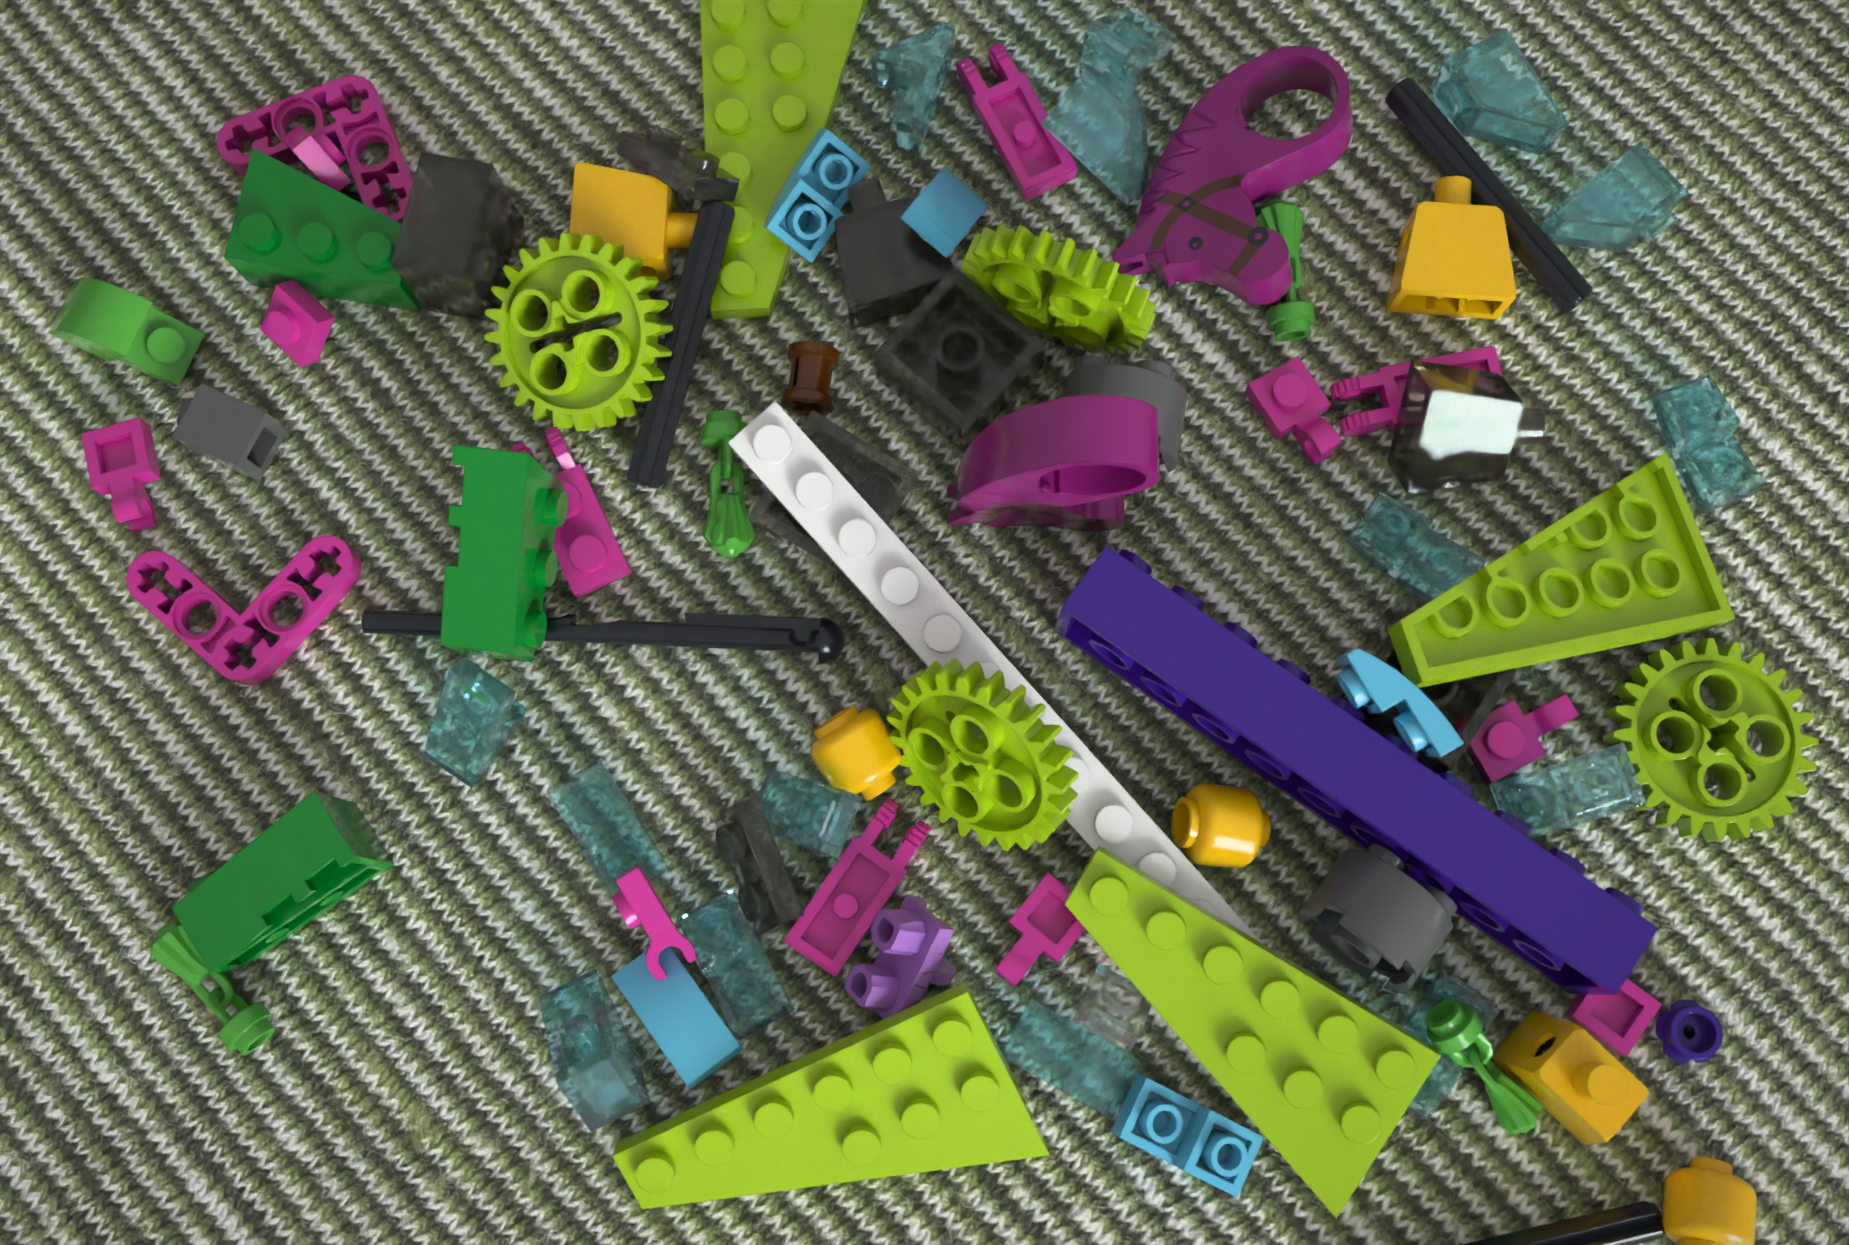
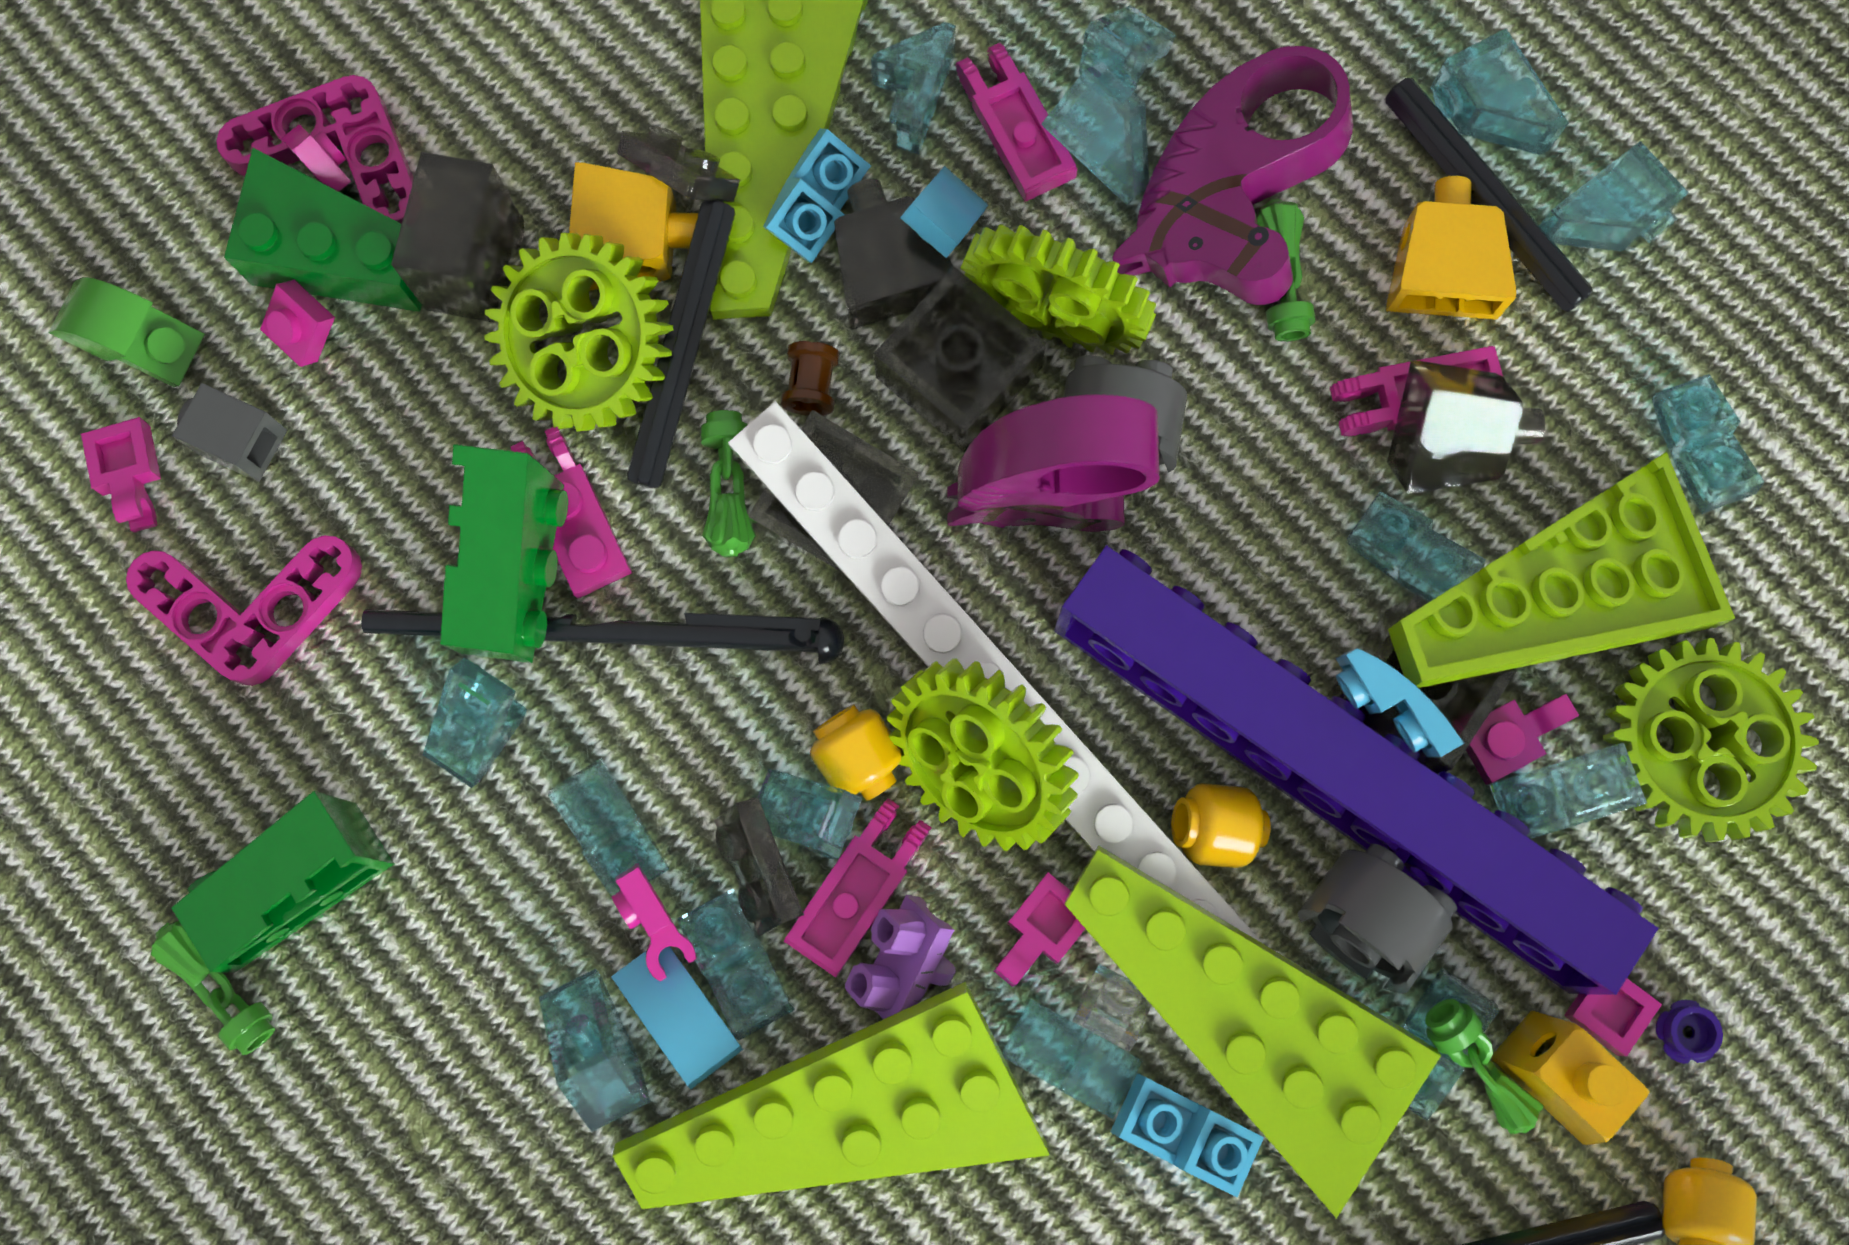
dark pink plate [1245,356,1341,466] -> none

